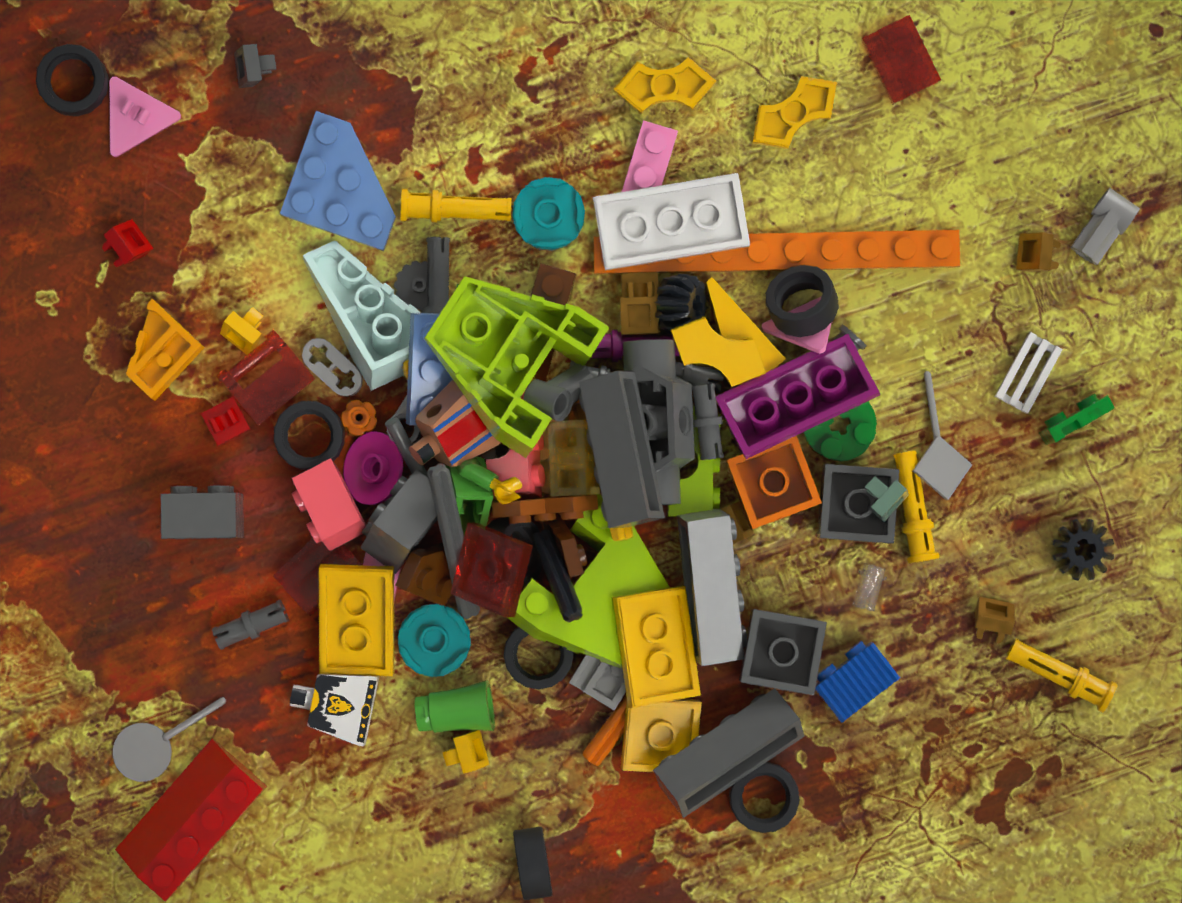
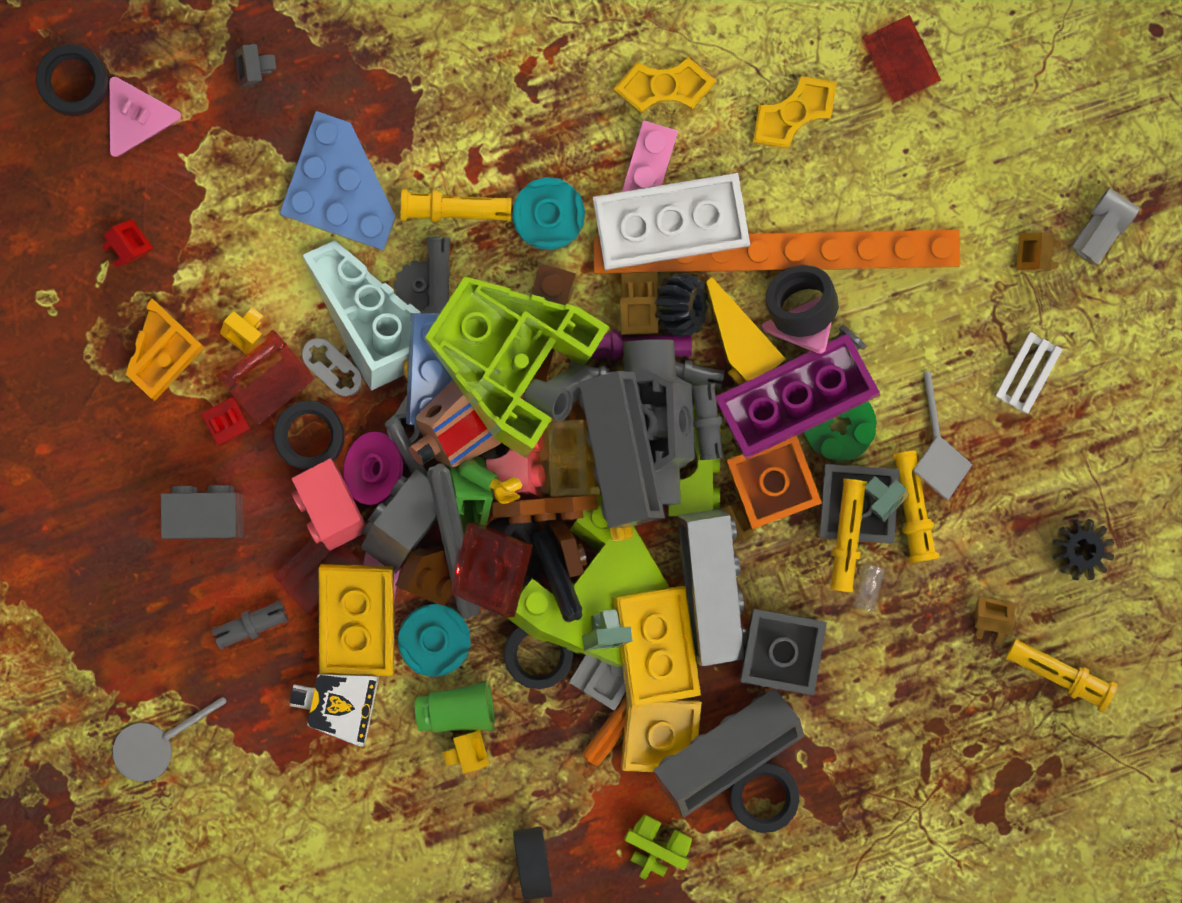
red slope [115,738,267,902] -> none
orange plate [341,400,377,436] -> none
yellow tile [670,317,766,386] -> none
blue brick [815,641,900,723] -> none
green wing [1039,393,1115,445] -> none
none -> sand green tile [582,610,633,651]
none -> lime hips [624,813,692,880]
none -> yellow pin [829,478,867,592]

